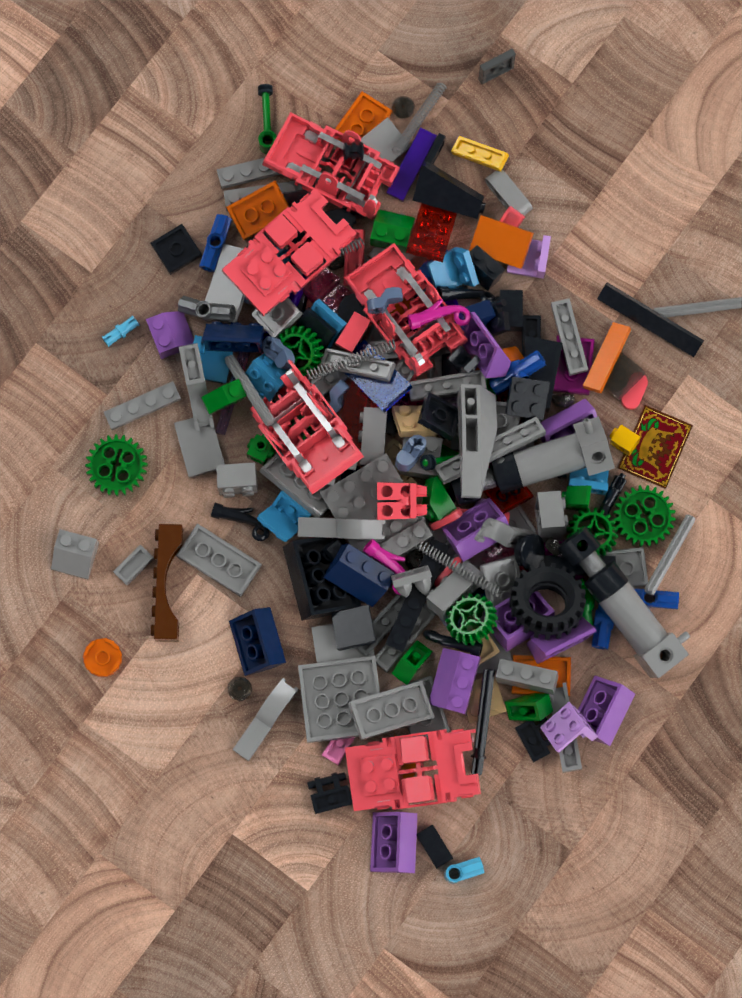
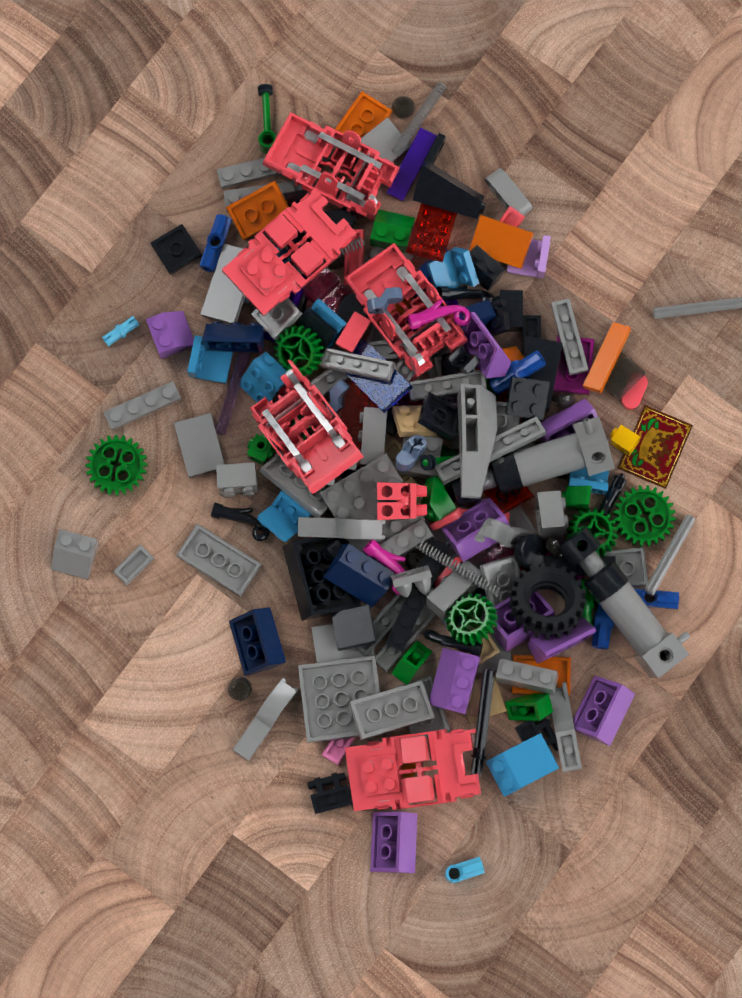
orange tile [83,638,122,677] -> none
reddish brown arch [151,524,183,642] -> none
dark grey piece [178,295,236,322] -> none
light grey piece [179,343,215,431] -> none
green slope [201,379,247,415] -> none
light grey axle [225,355,275,426] -> none
sand blue piece [262,336,295,370] -> none
light grey piece [306,339,396,380] -> none
black bush [343,142,364,161] -> none
black tile [417,824,453,869] -> none
yellow tile [451,136,509,172] -> none
dark grey tile [478,48,516,84] -> none
lavender bracket [540,702,598,752] -> none
black tile [597,282,704,357] -> none
none -> dark azure slope [486,733,560,797]

